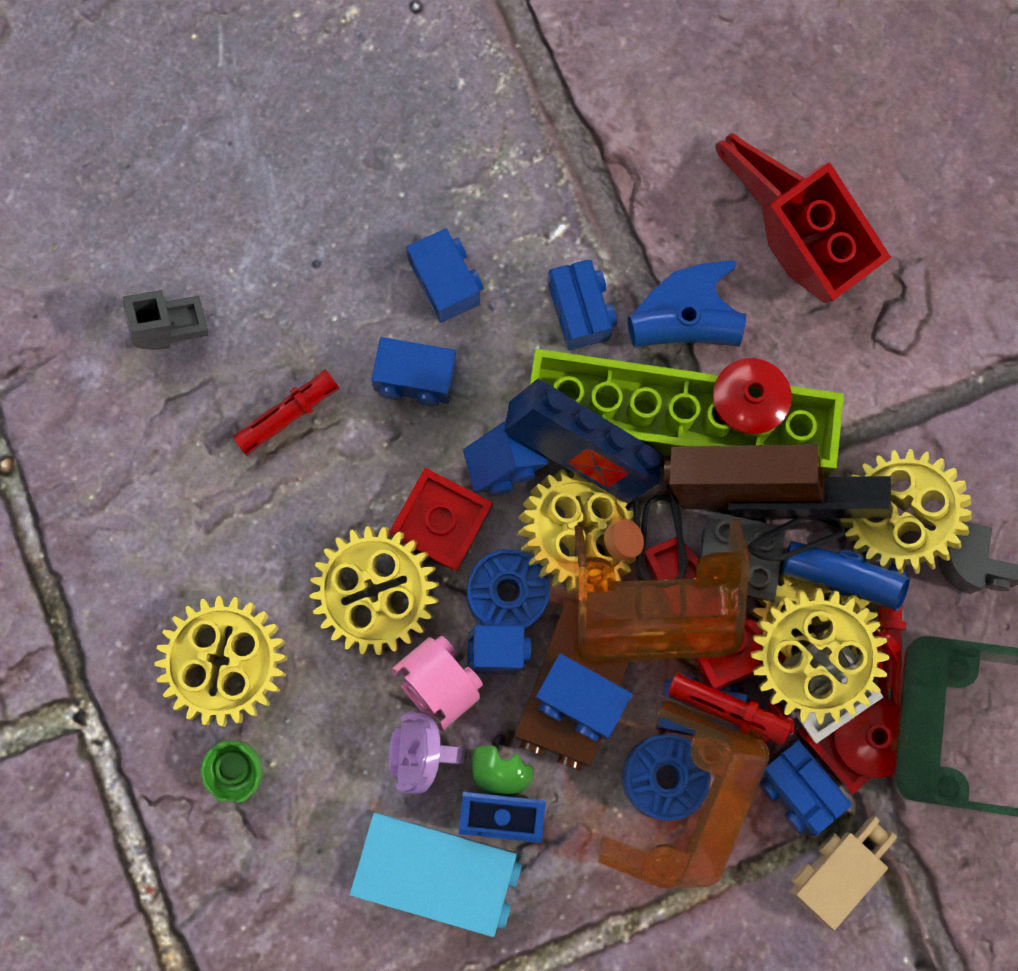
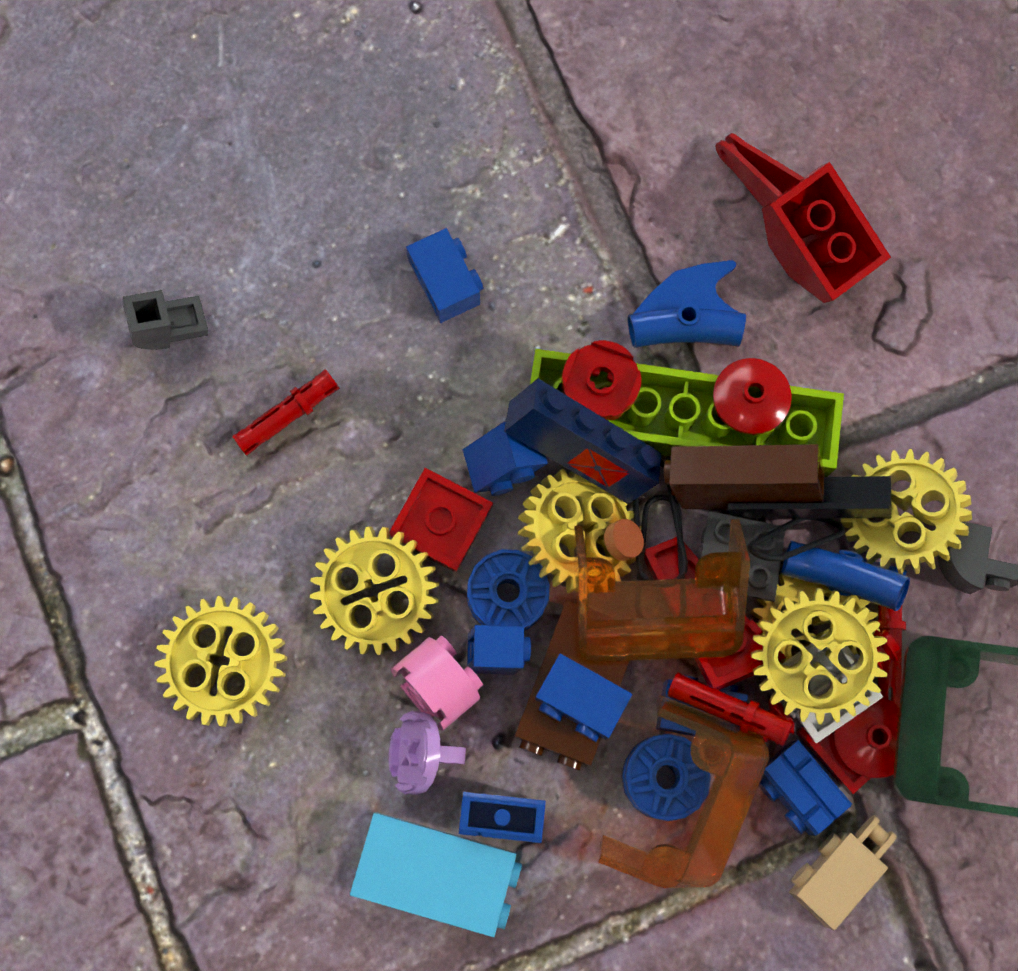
bright green hair [200,740,264,804] -> none
blue brick [371,337,457,406] -> none
bright green hair [471,745,534,797] -> none
blue brick [547,259,617,350] -> none
none -> red plate [562,340,642,420]

